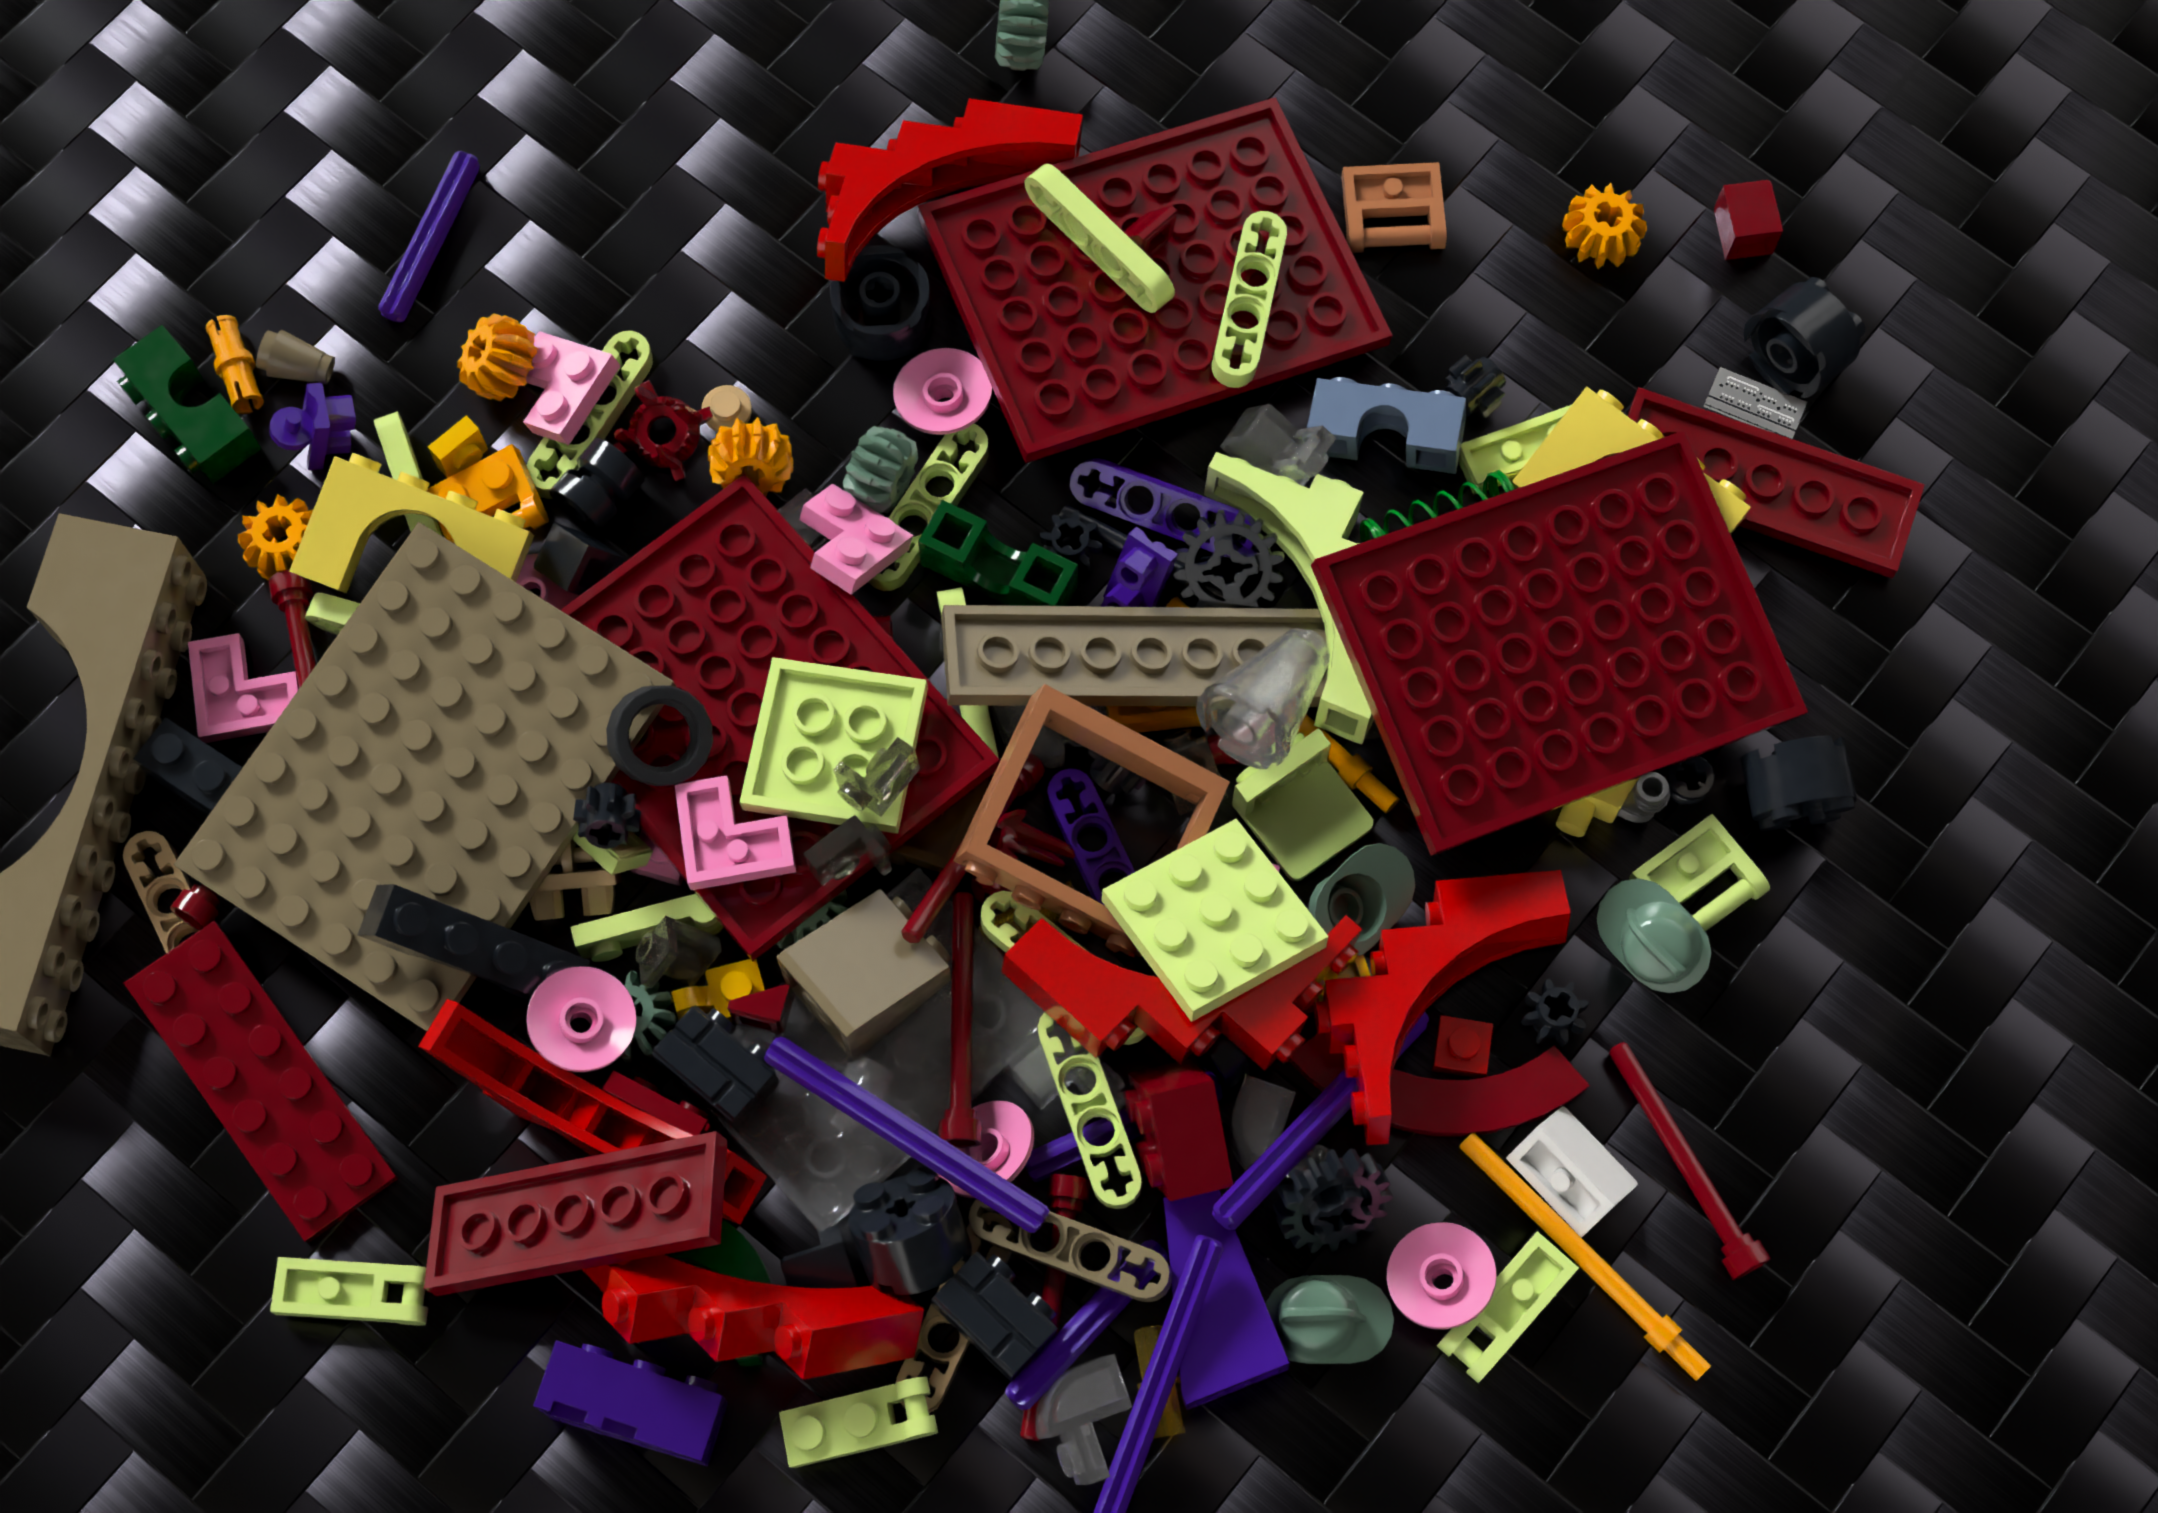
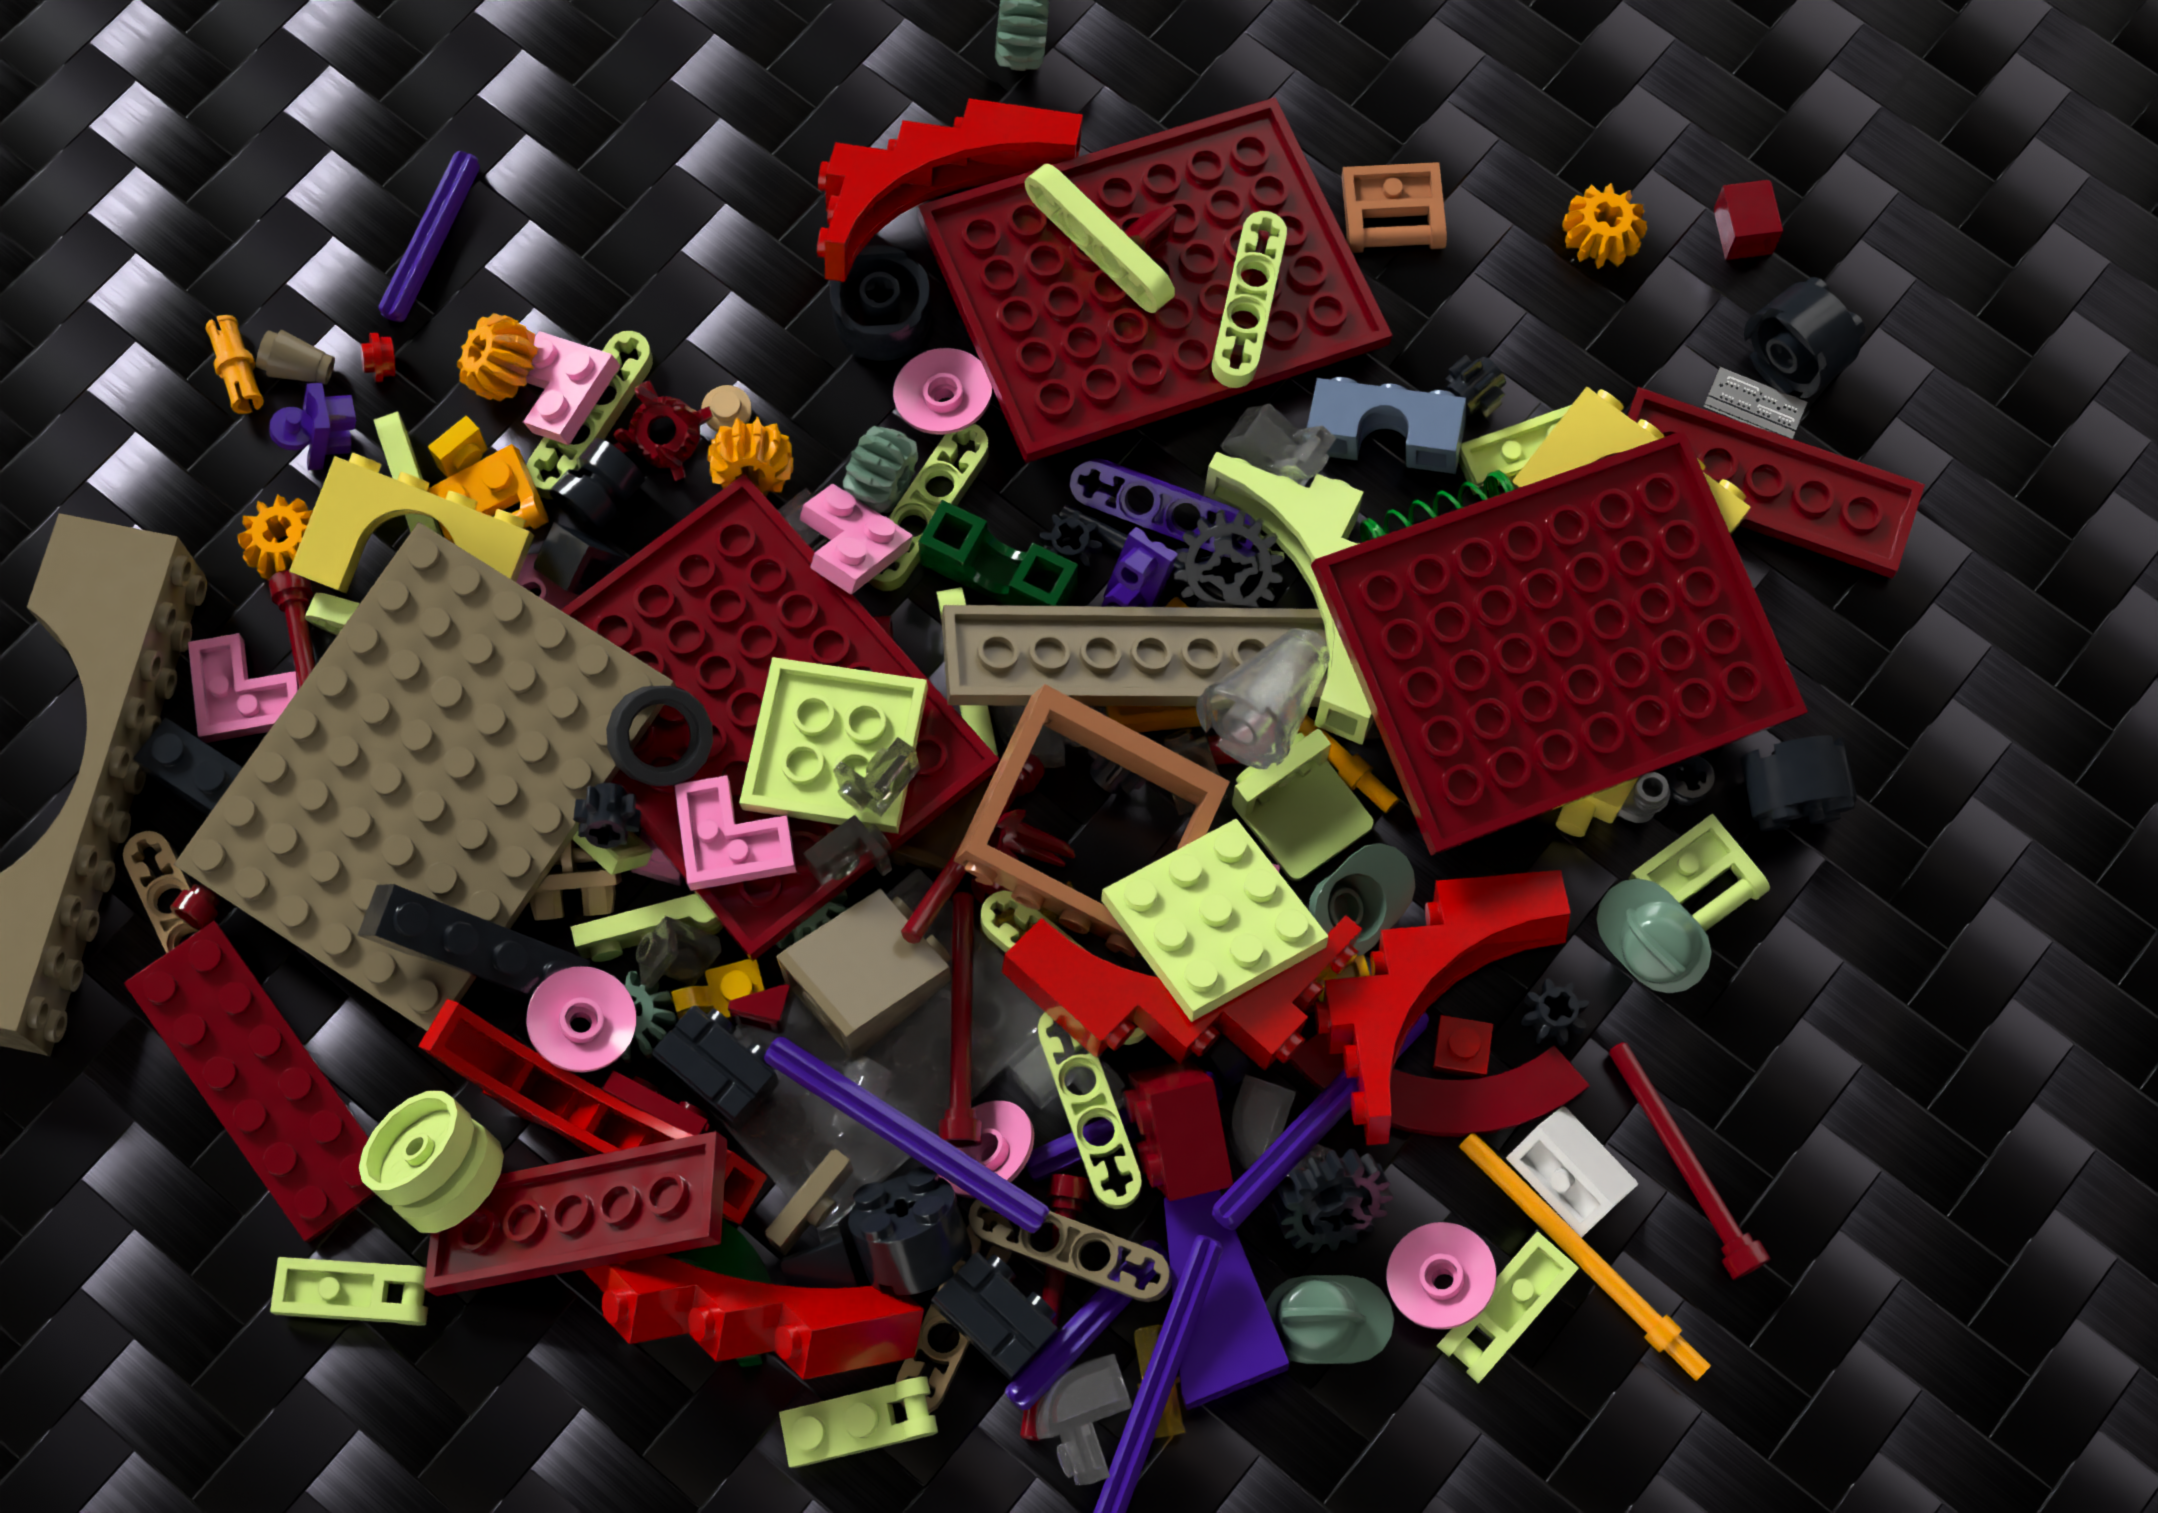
dark green arch [113,325,261,484] -> none
dark purple wedge [533,1340,728,1466] -> none
dark purple beam [1048,769,1138,957] -> none
none -> yellowish green wheel [359,1091,504,1233]
none -> red plate [360,332,395,382]
none -> dark tan plate [765,1148,854,1255]

